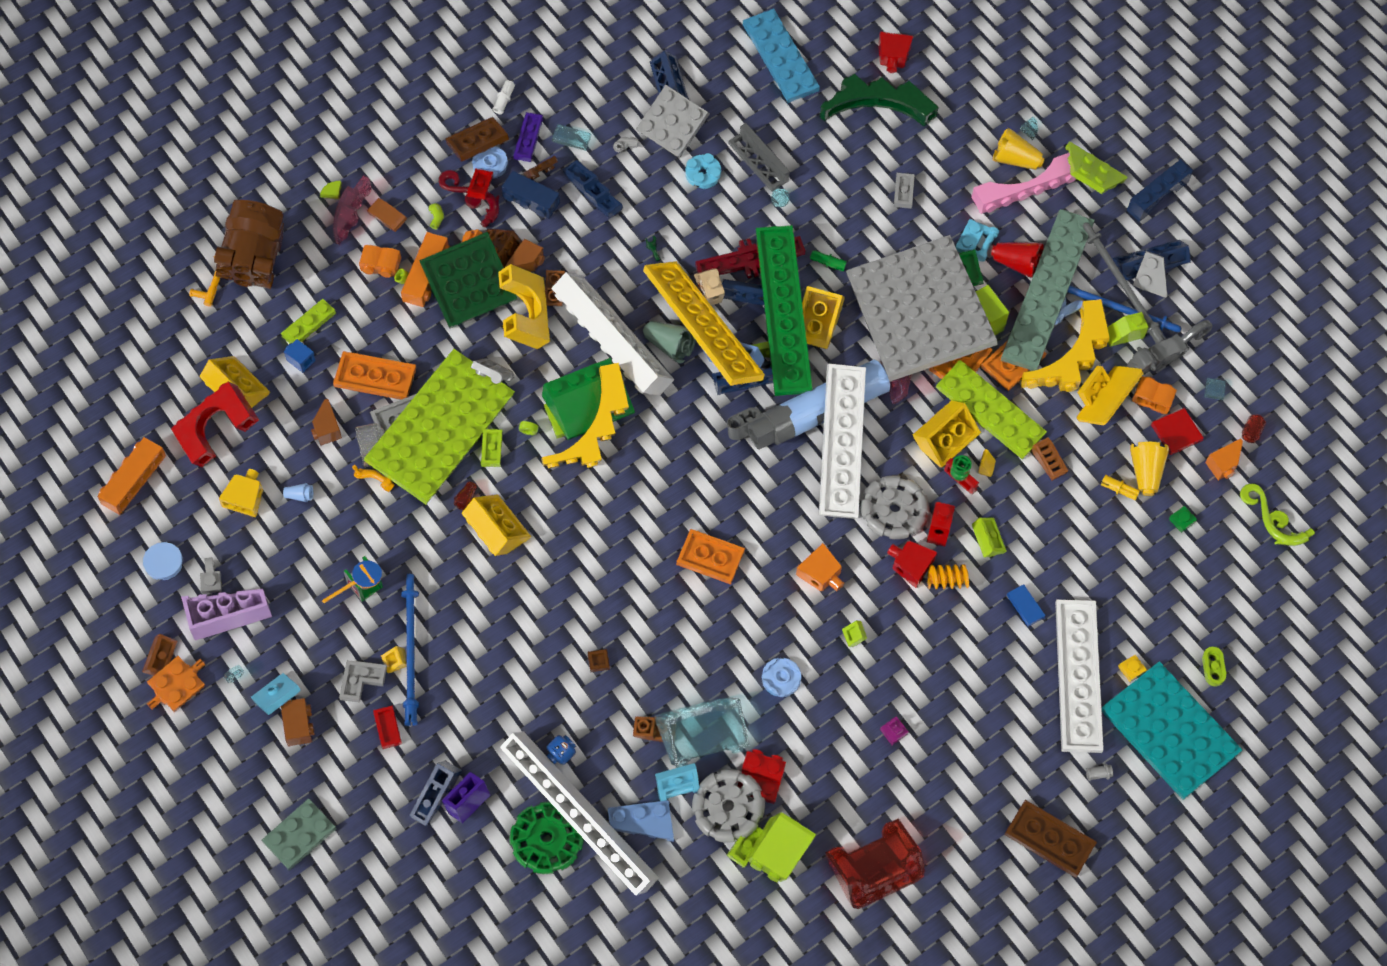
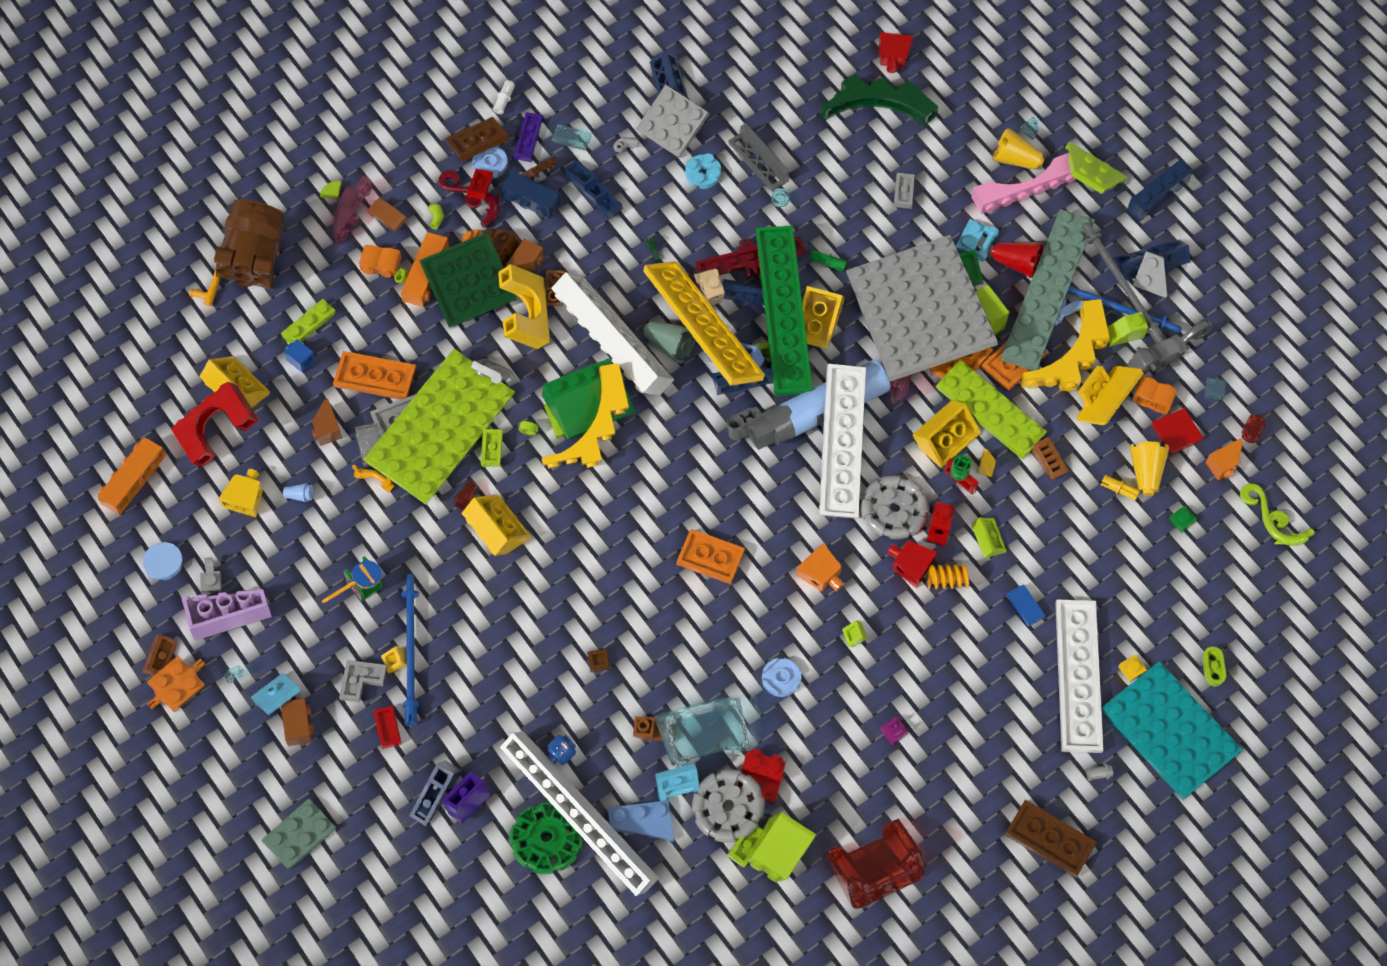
dark azure plate [742,9,820,103] -> none

